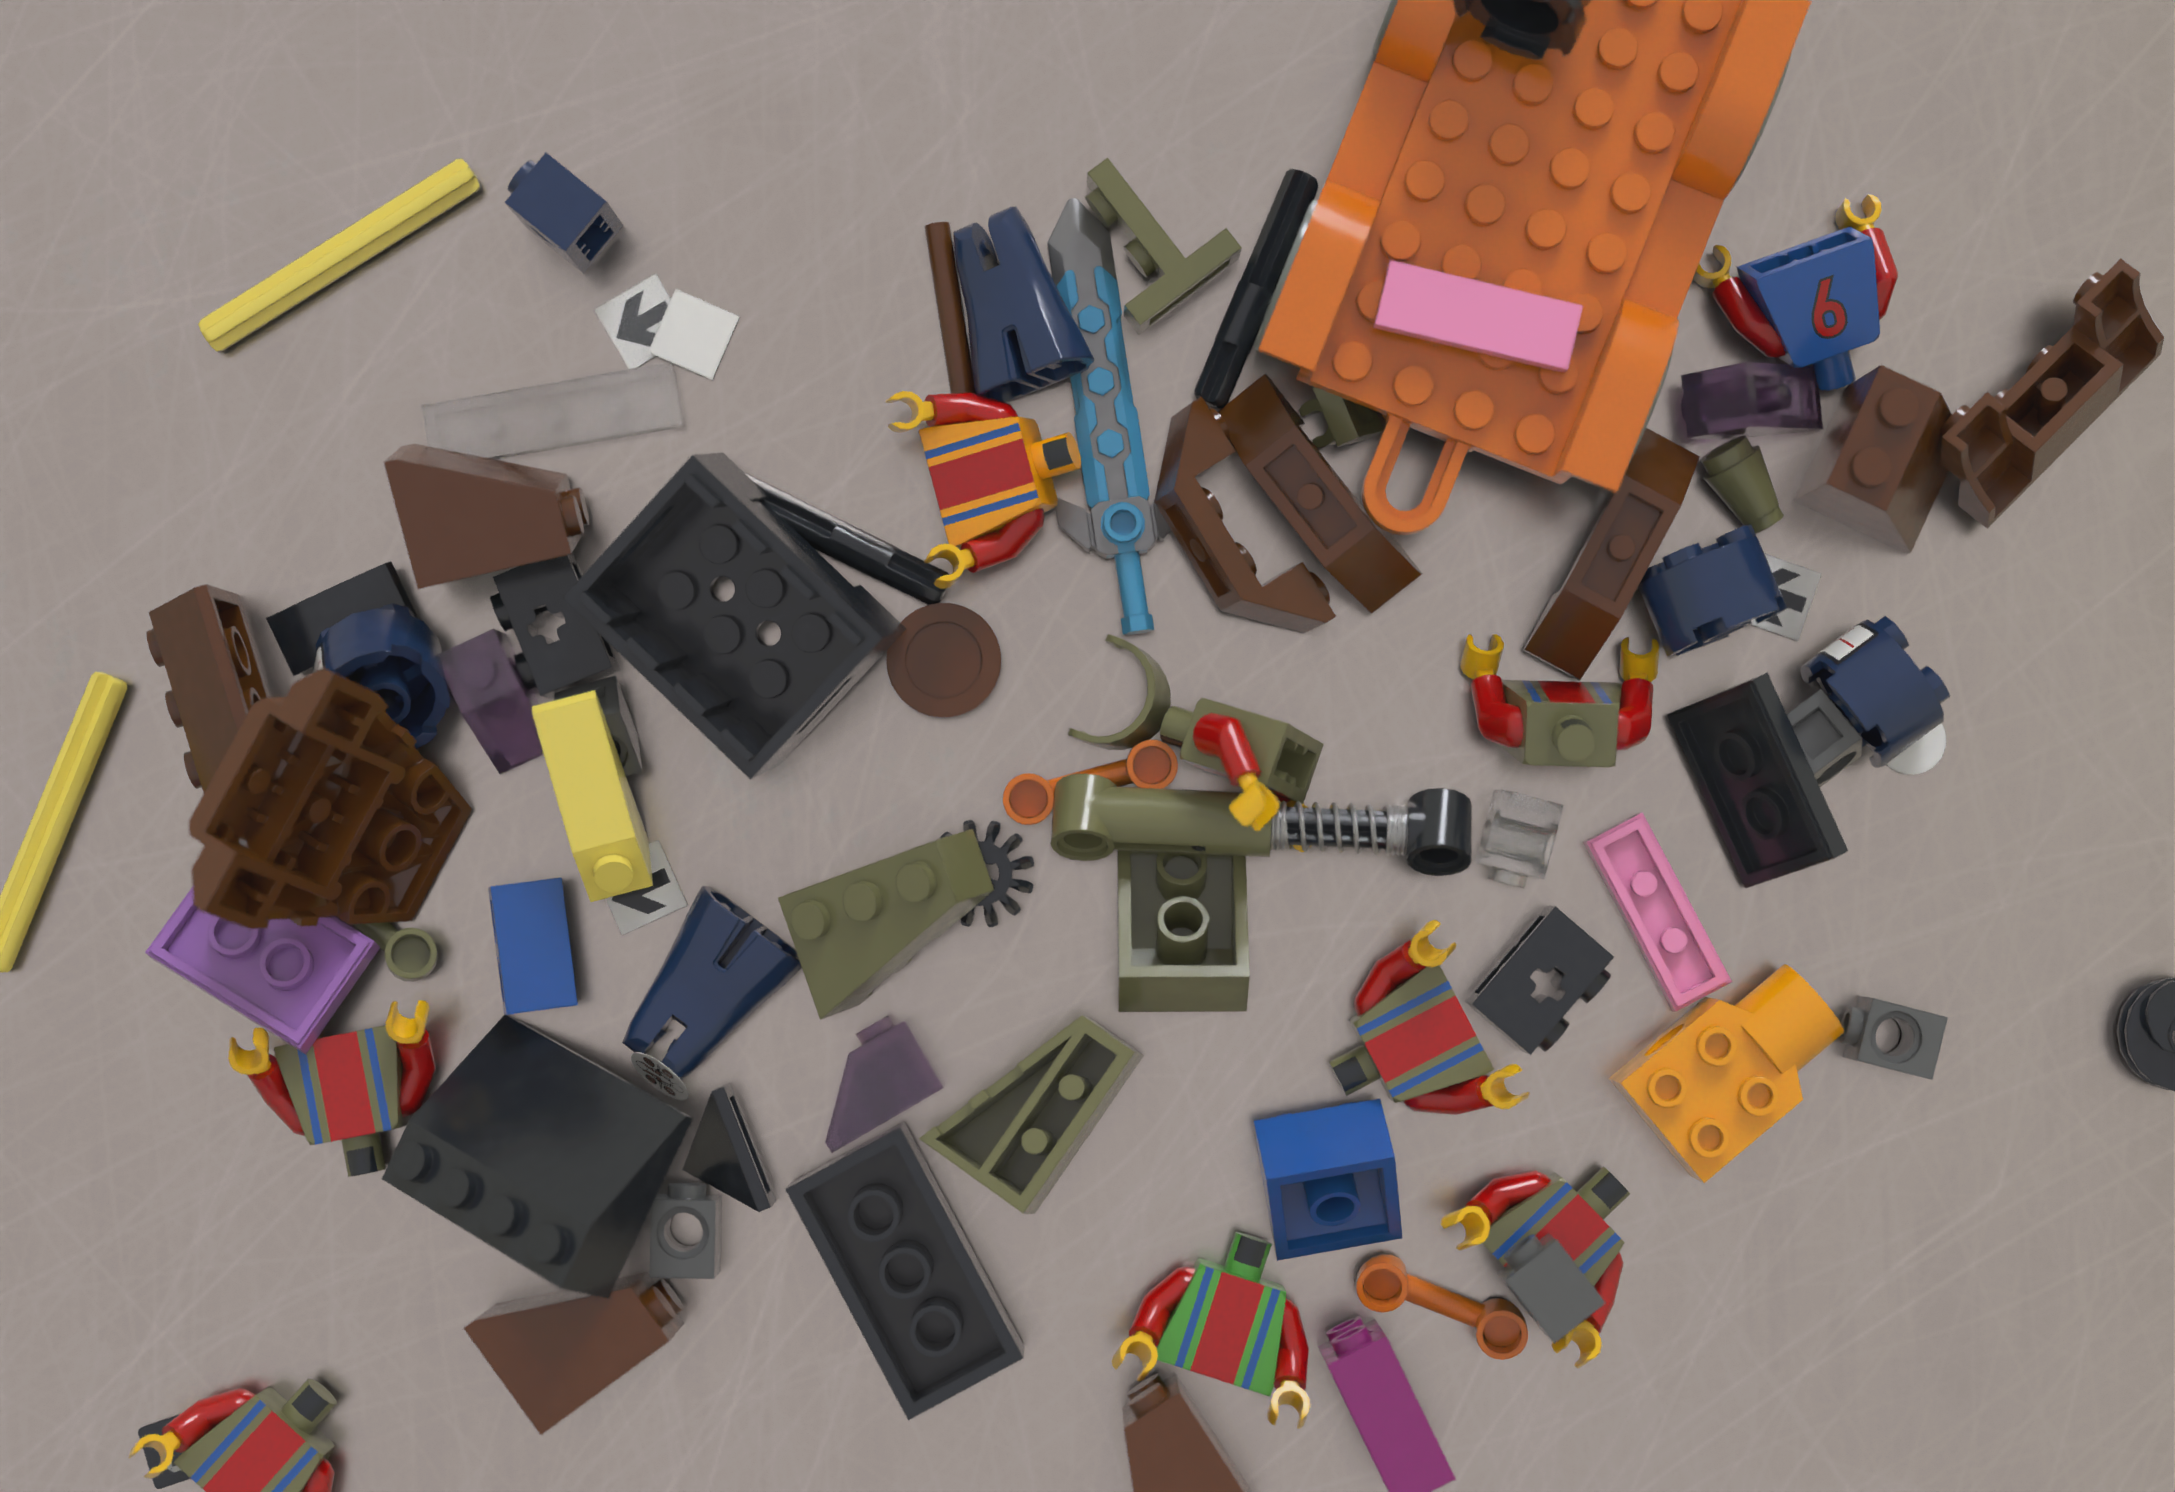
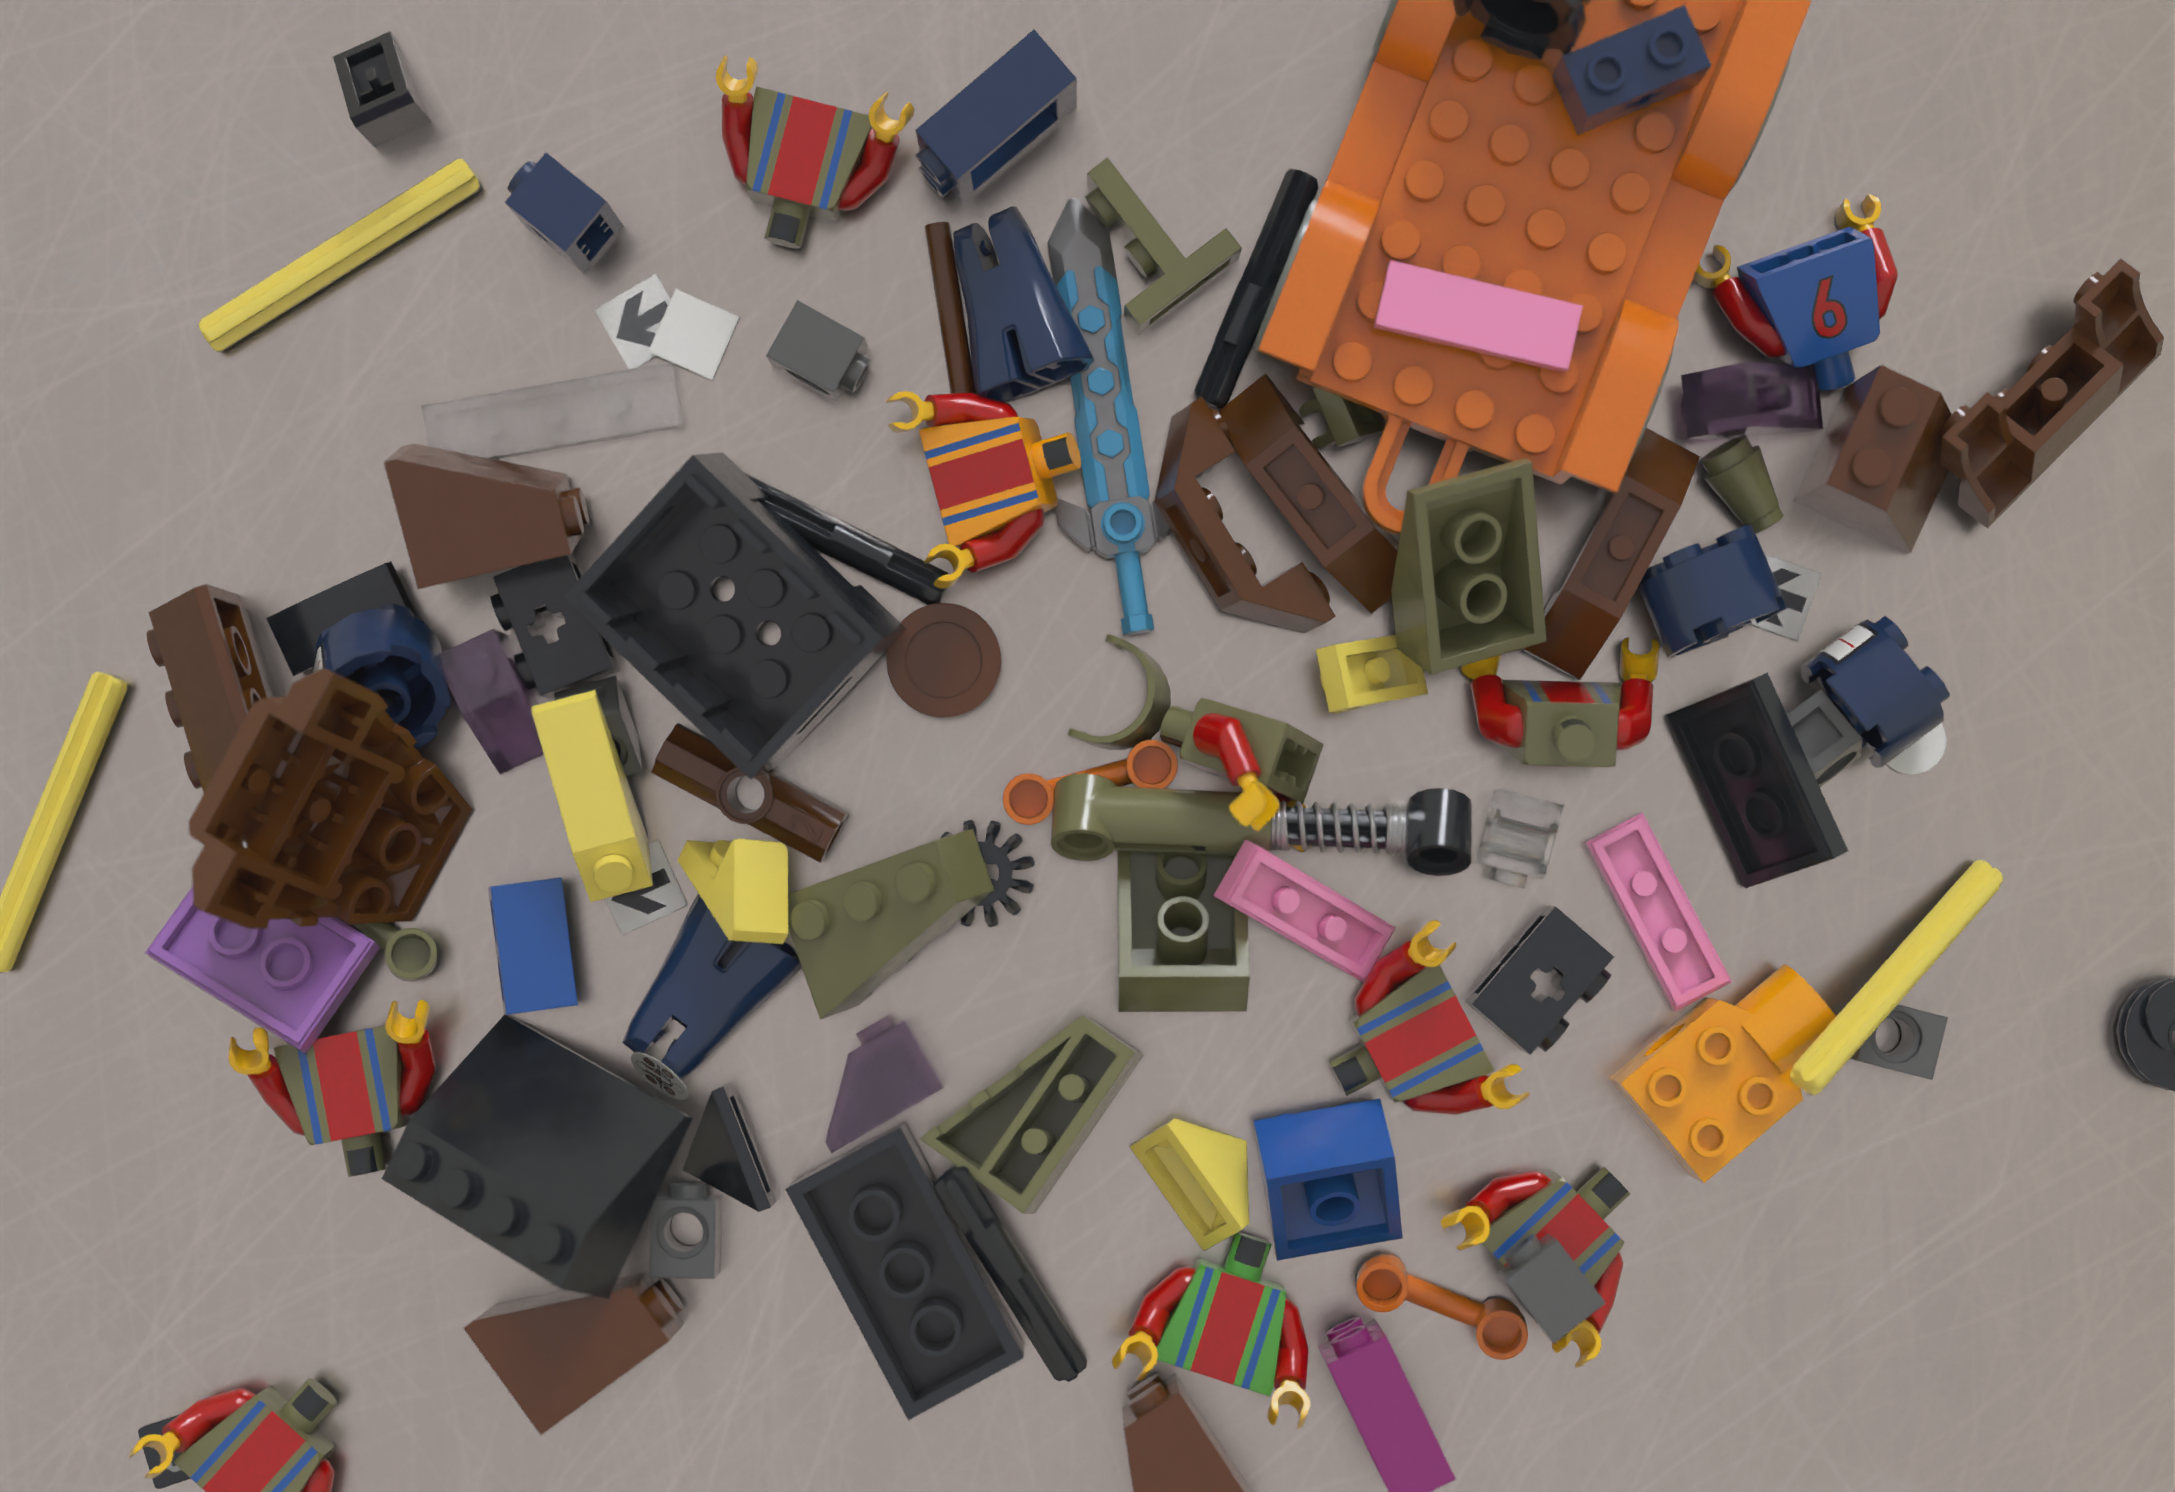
none -> black slope [333,31,432,147]
none -> reddish brown piece [651,723,848,863]
none -> light yellow slope [677,839,788,944]
none -> torso [715,55,914,249]
none -> dark grey brick [766,300,871,402]
none -> dark blue window [915,29,1077,204]
none -> black axle [935,1166,1087,1382]
none -> light yellow slope [1130,1118,1249,1251]
none -> bright pink tile [1213,839,1396,983]
none -> light yellow slope [1316,635,1428,713]
none -> olive slope [1391,458,1547,675]
none -> dark blue brick [1552,5,1711,135]
none -> light yellow axle [1790,860,2003,1095]

